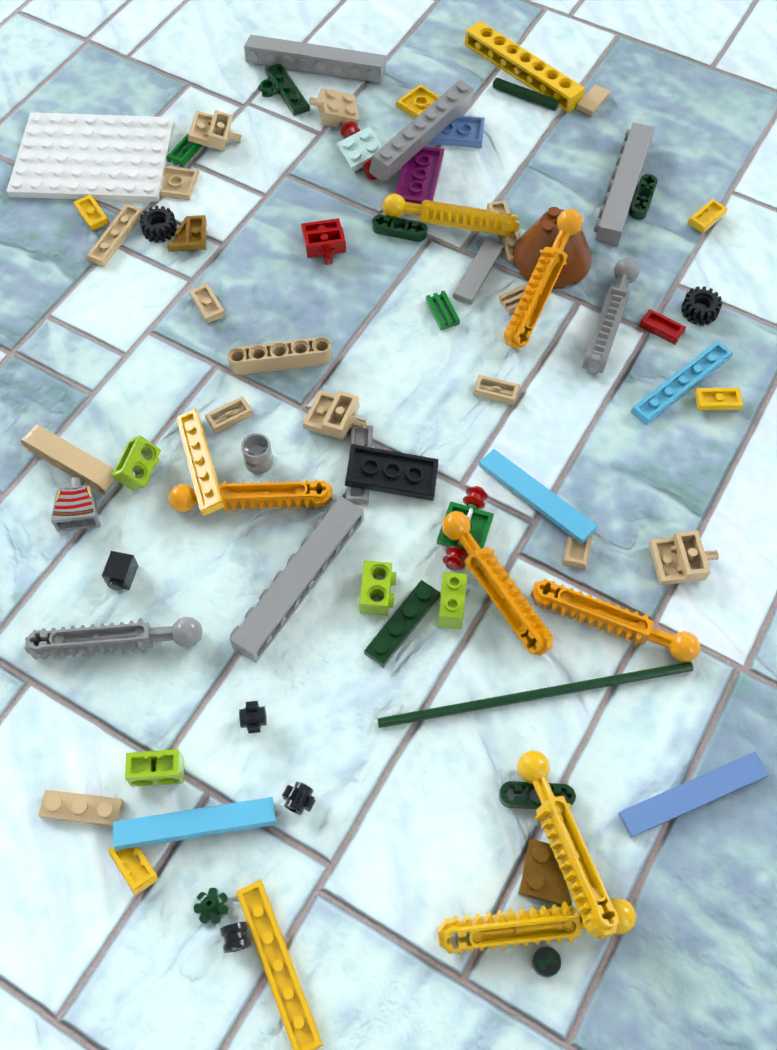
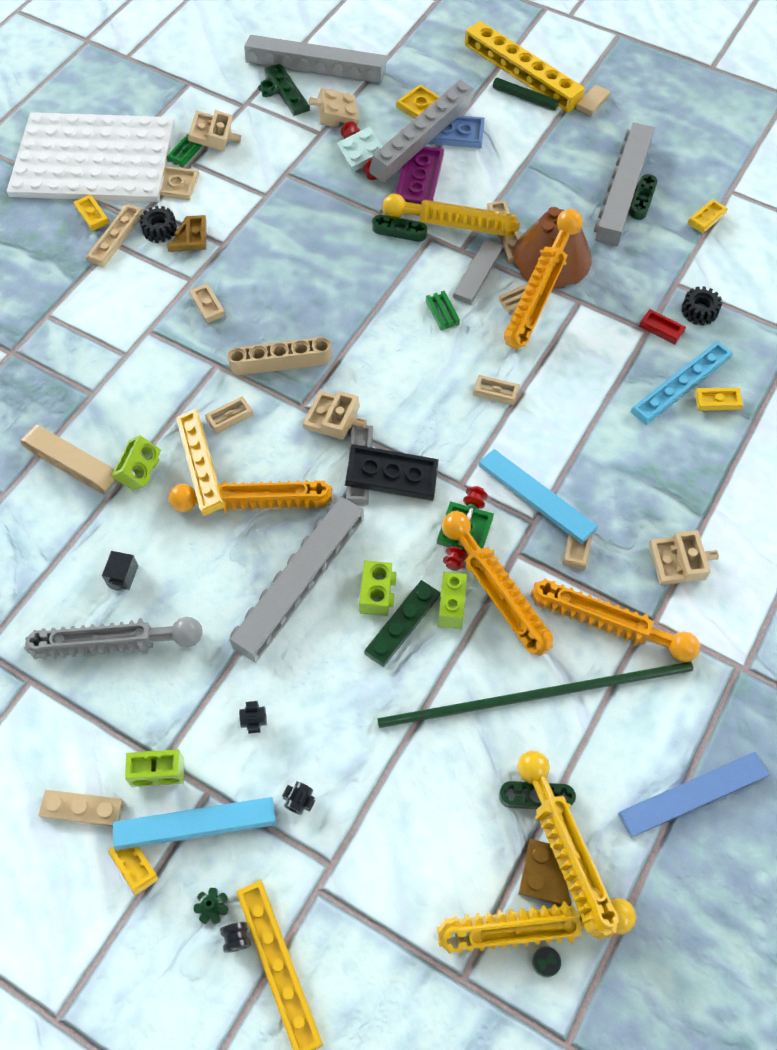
light grey torso [51,477,101,532] -> none
light grey wheel [241,433,273,474] -> none
red plate [301,218,346,265] -> none
light grey gear [582,258,640,376] -> none

